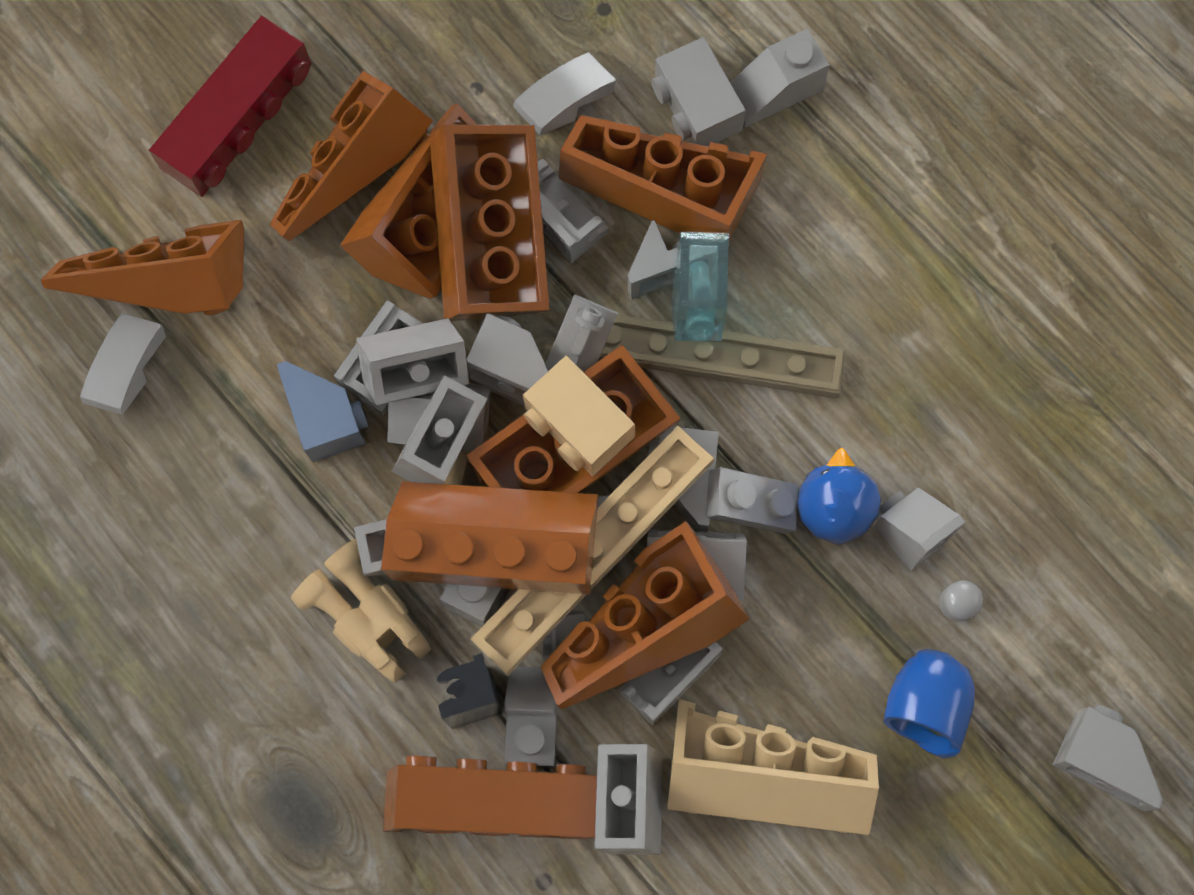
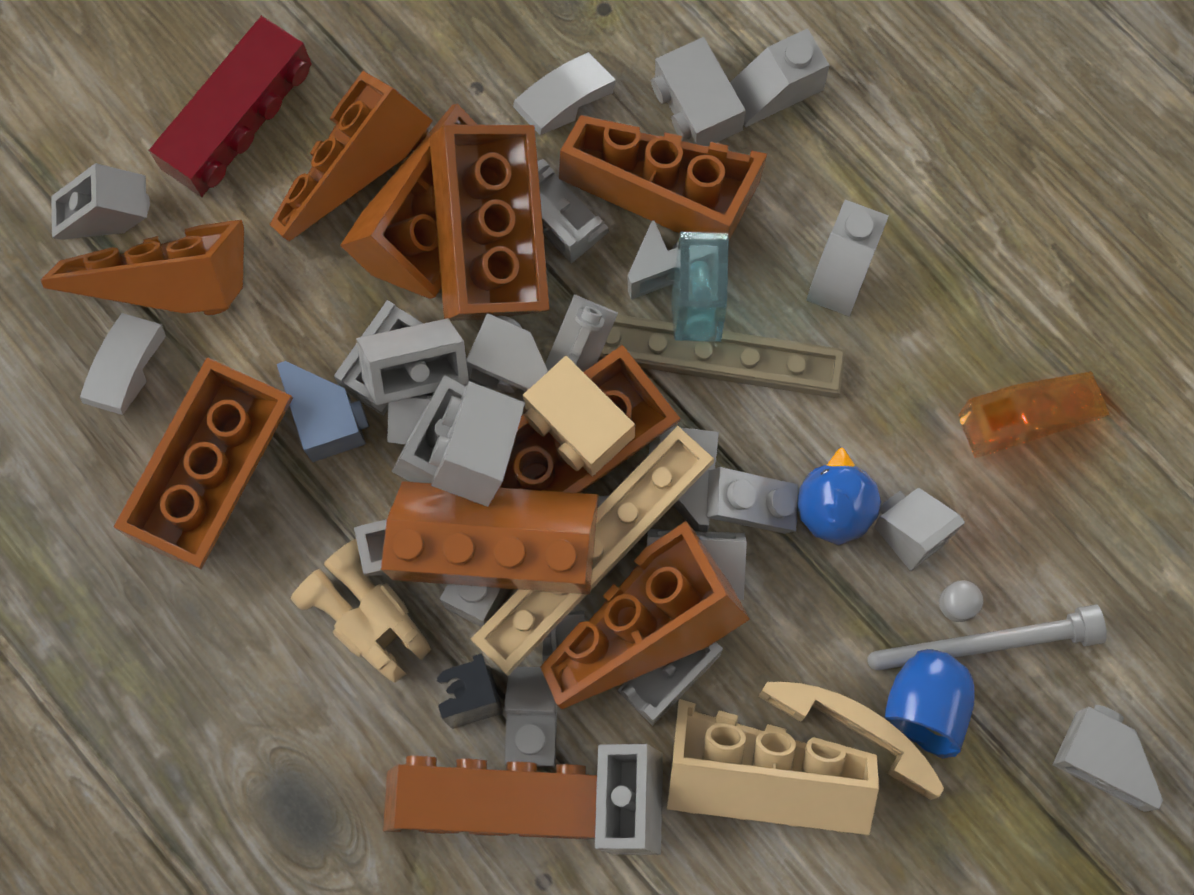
none -> light grey slope [51,163,150,240]
none -> dark orange slope [113,357,293,570]
none -> light grey brick [429,381,525,507]
none -> tan slope [758,682,944,800]
none -> light grey brick [806,200,889,317]
none -> light grey piece [867,604,1107,670]
none -> clear orange slope [958,371,1110,459]

